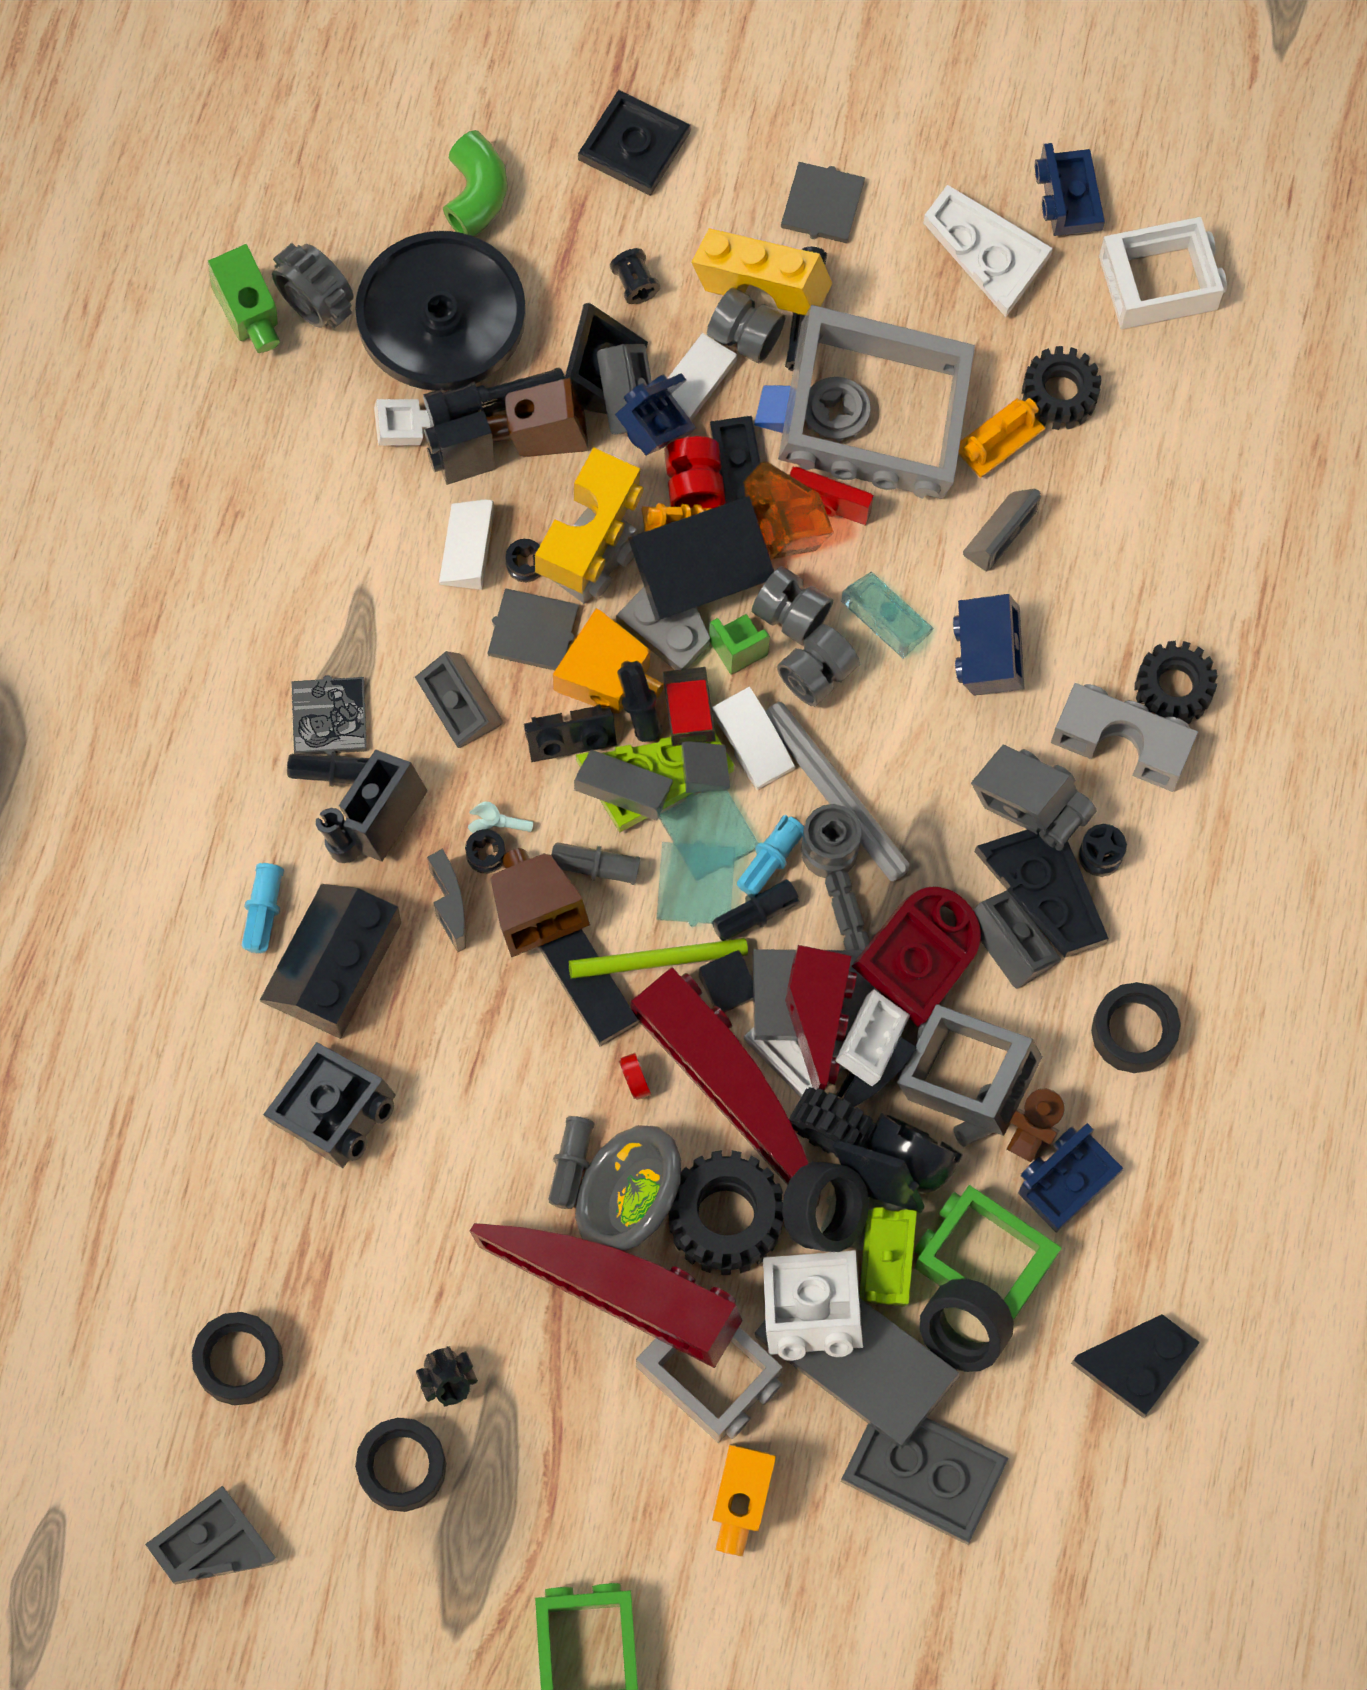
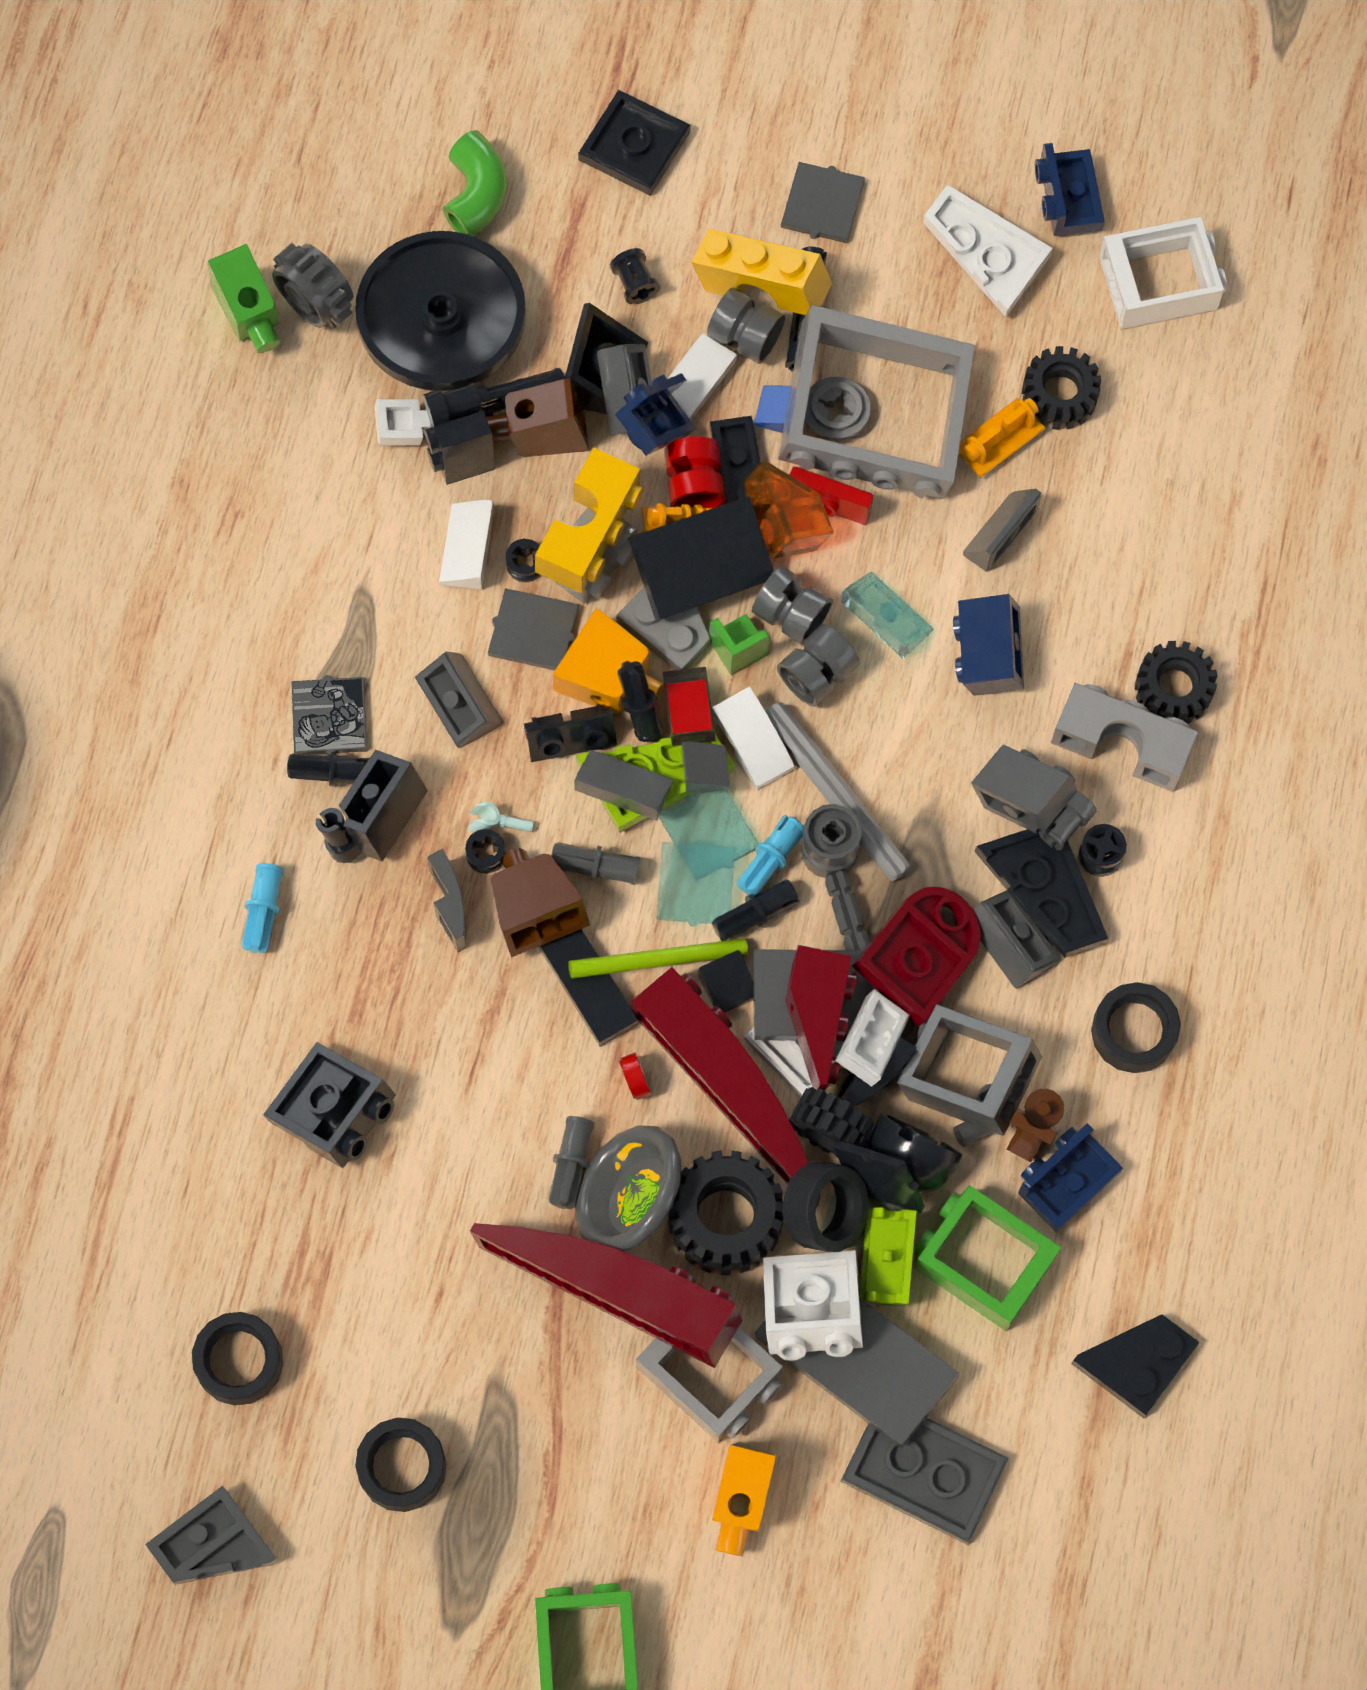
black slope [260,884,401,1039] -> none
black gear [416,1346,478,1407] -> none
black tyre [919,1279,1014,1372] -> none

